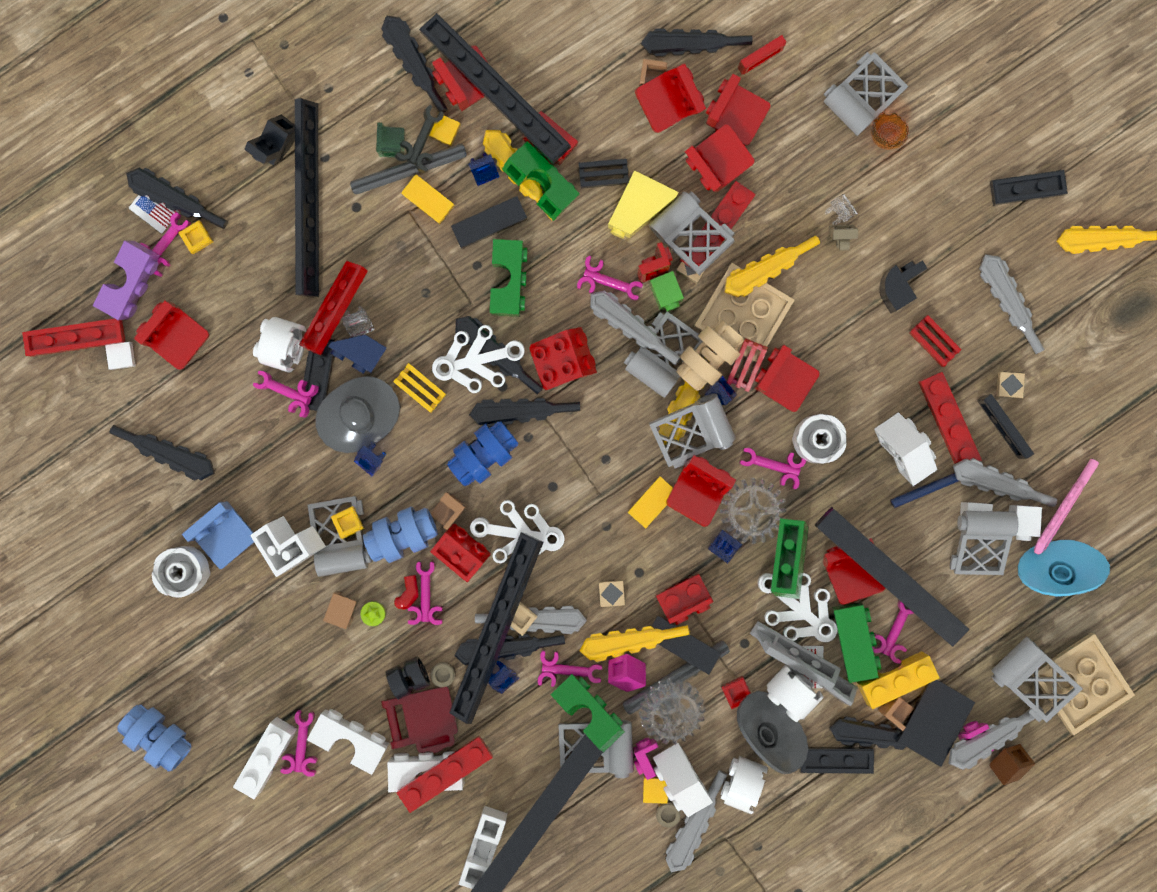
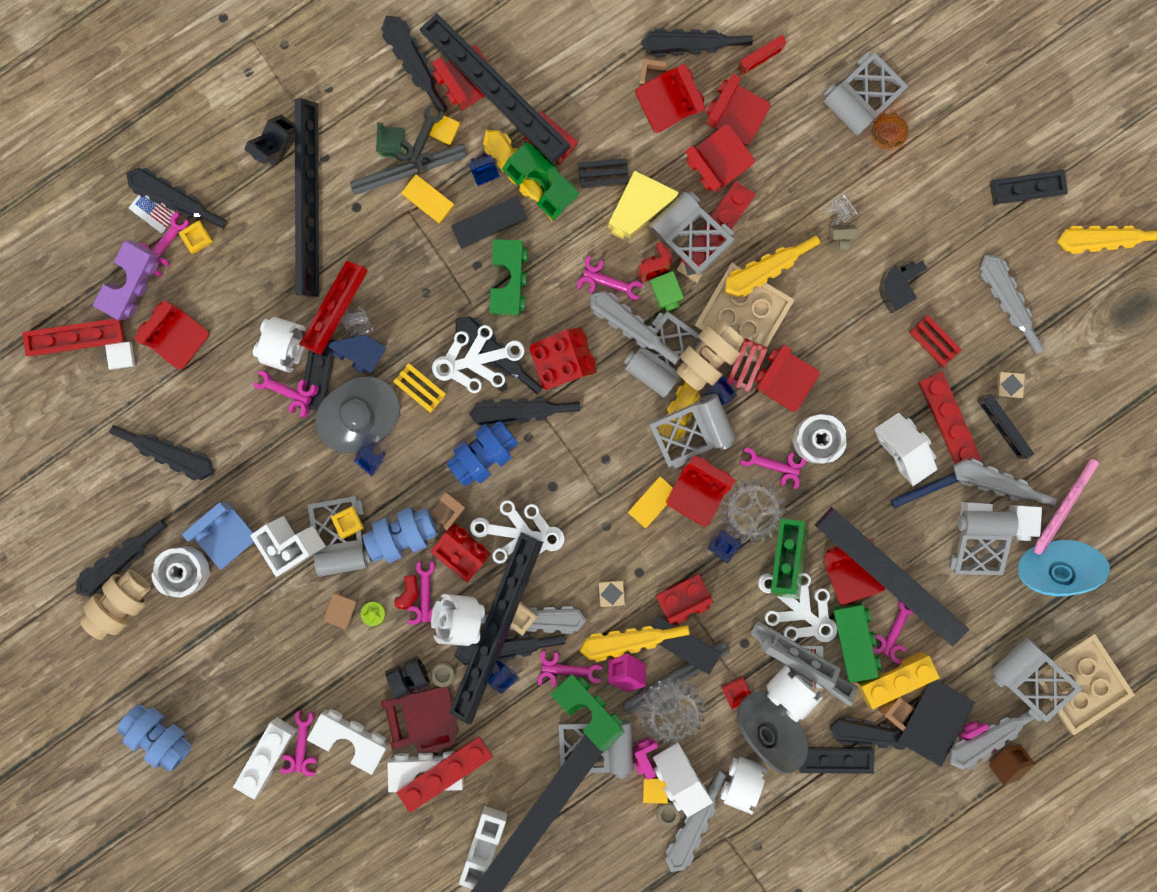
none -> black sword [76,520,167,597]
none -> tan piece [80,570,151,640]
none -> white brick [431,594,485,646]

